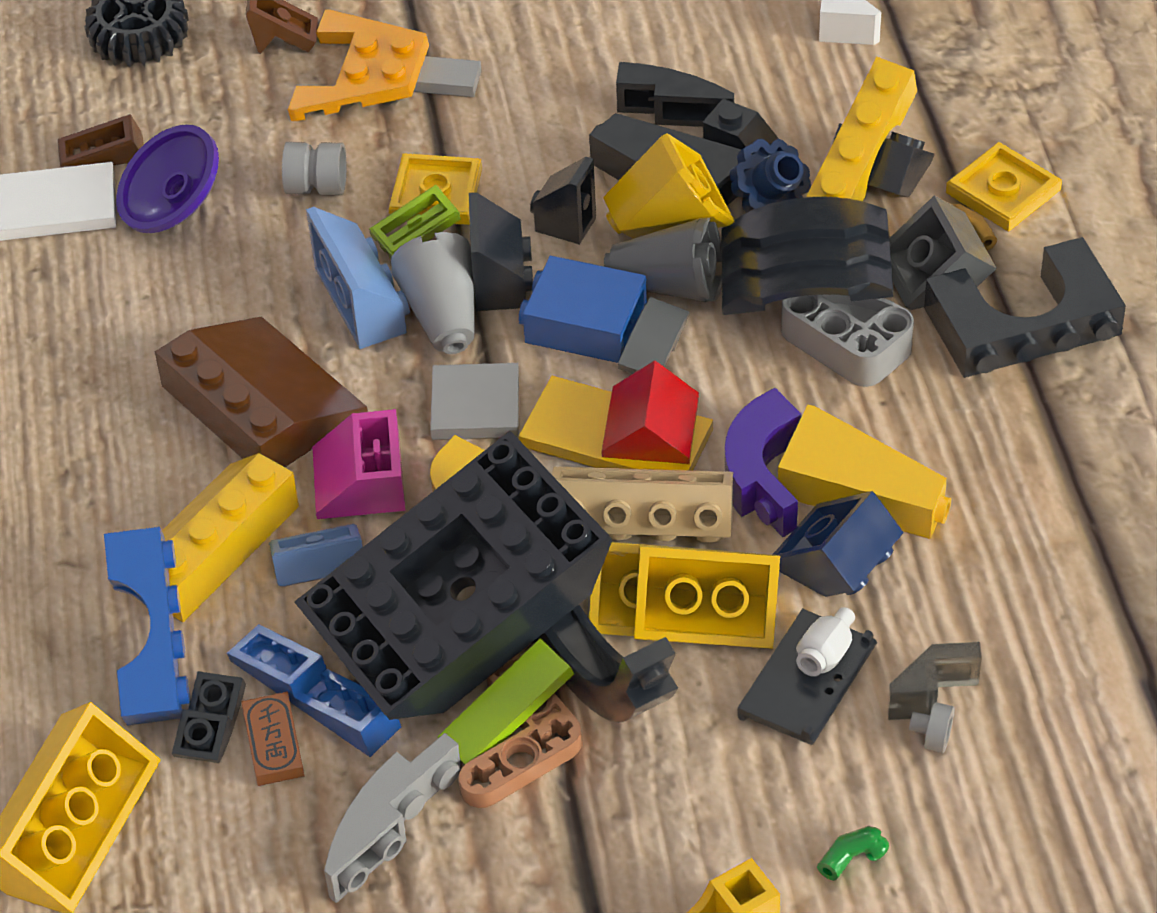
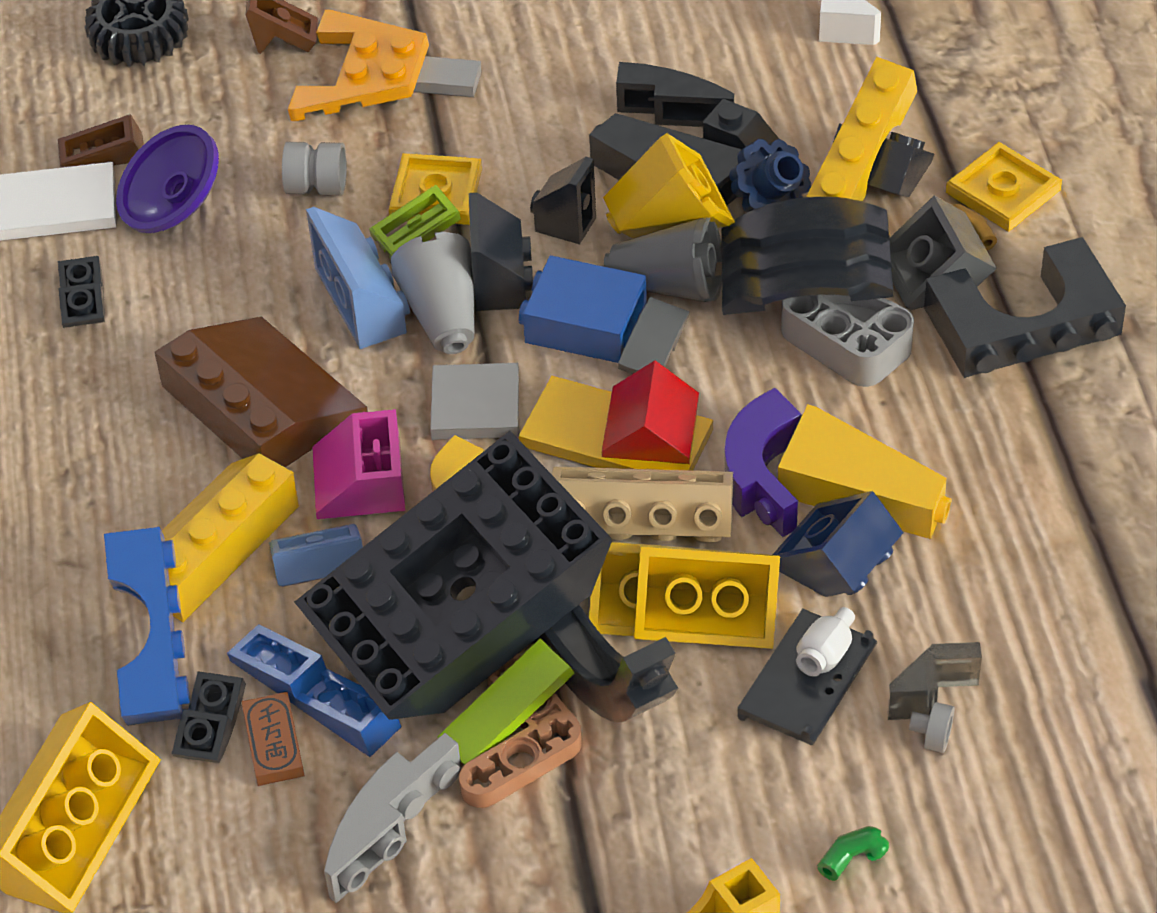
none -> black slope [57,256,105,328]

